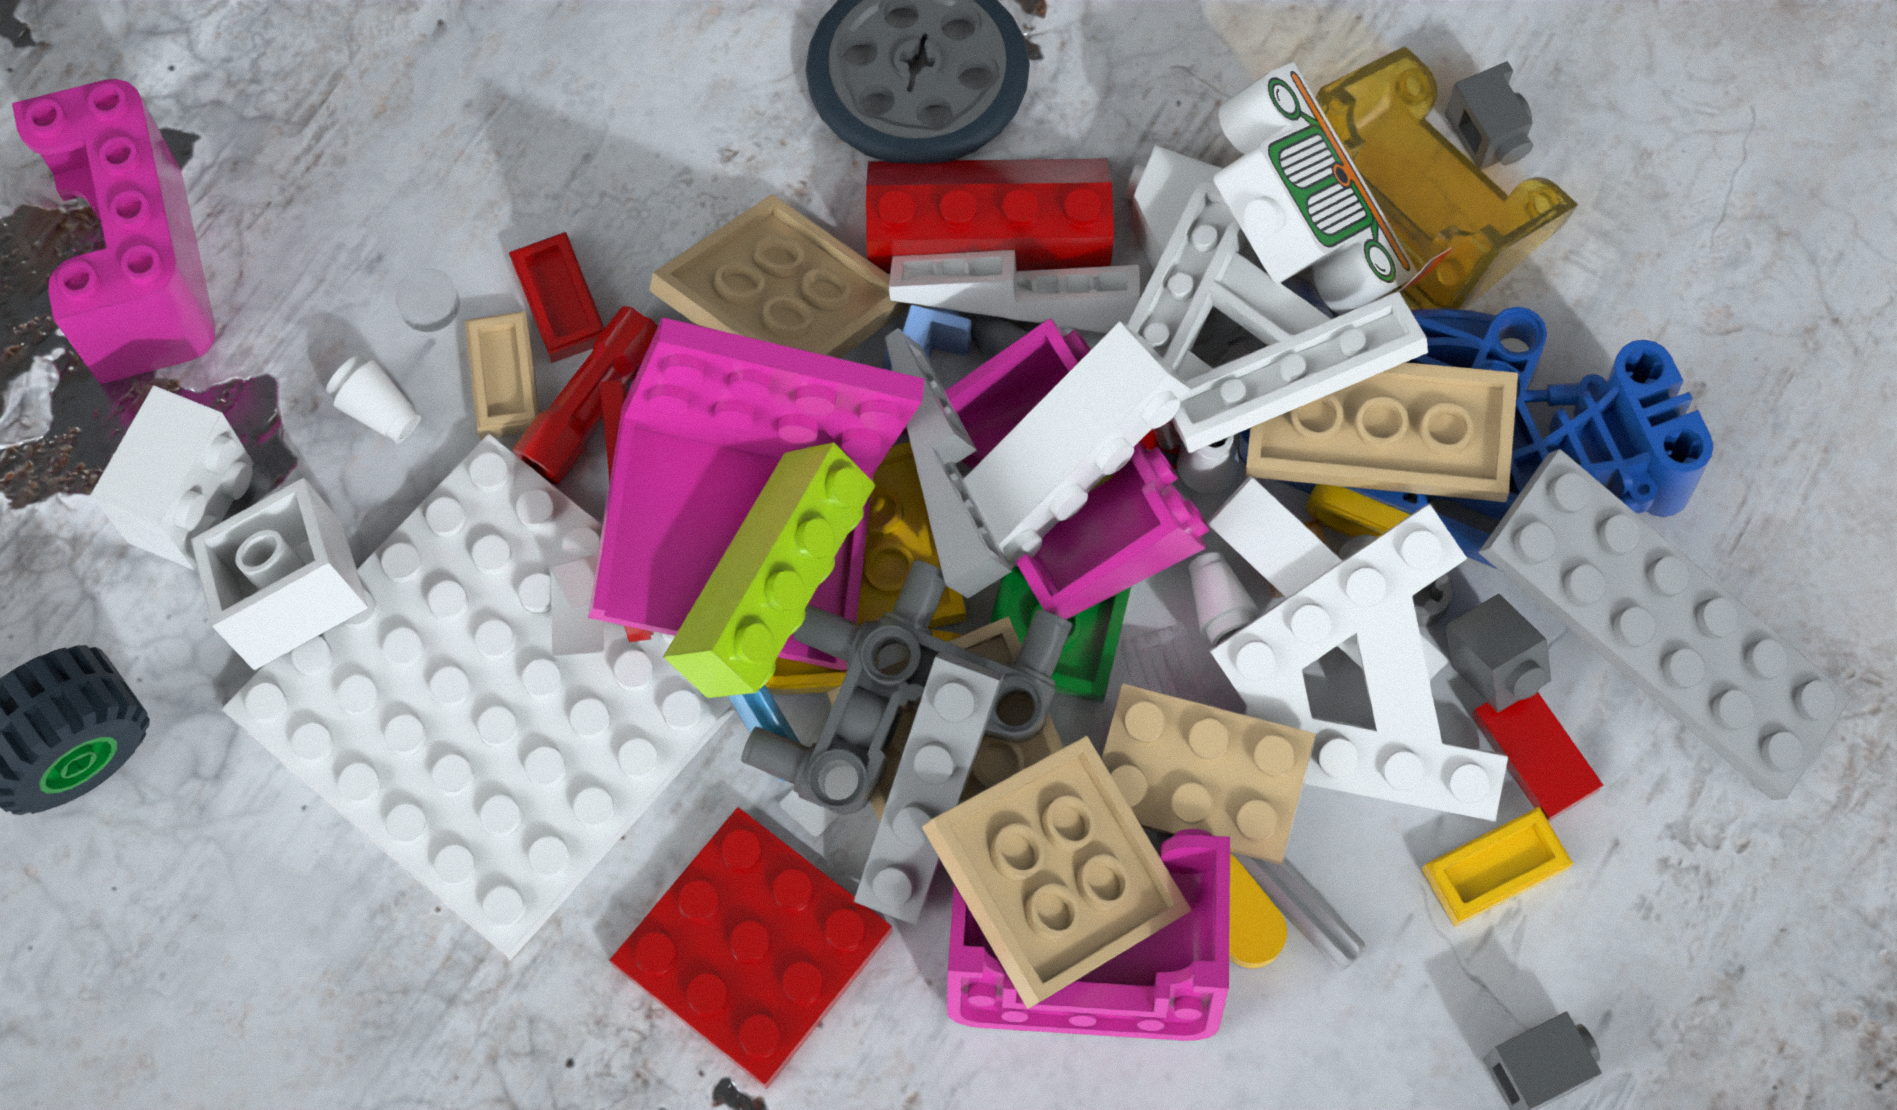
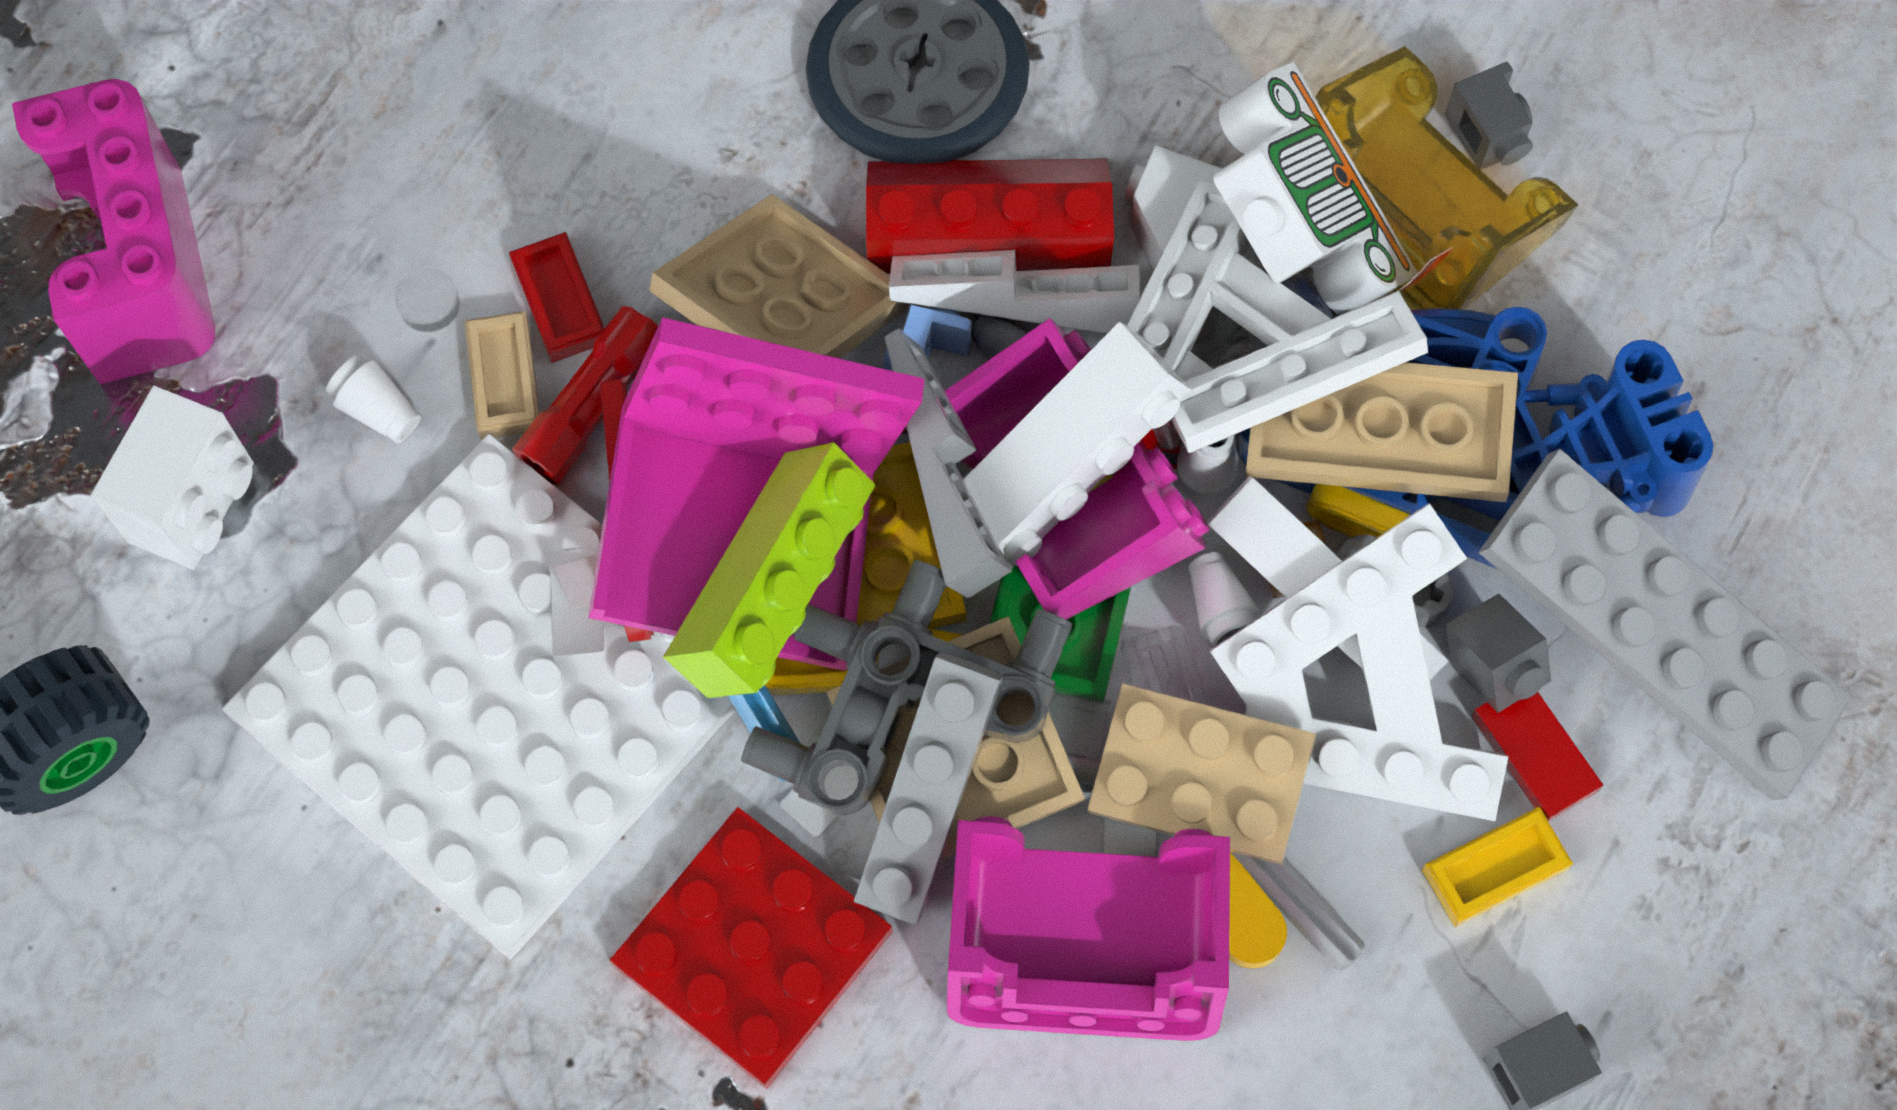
white brick [191,477,368,670] -> none
tan plate [922,736,1192,1009] -> none

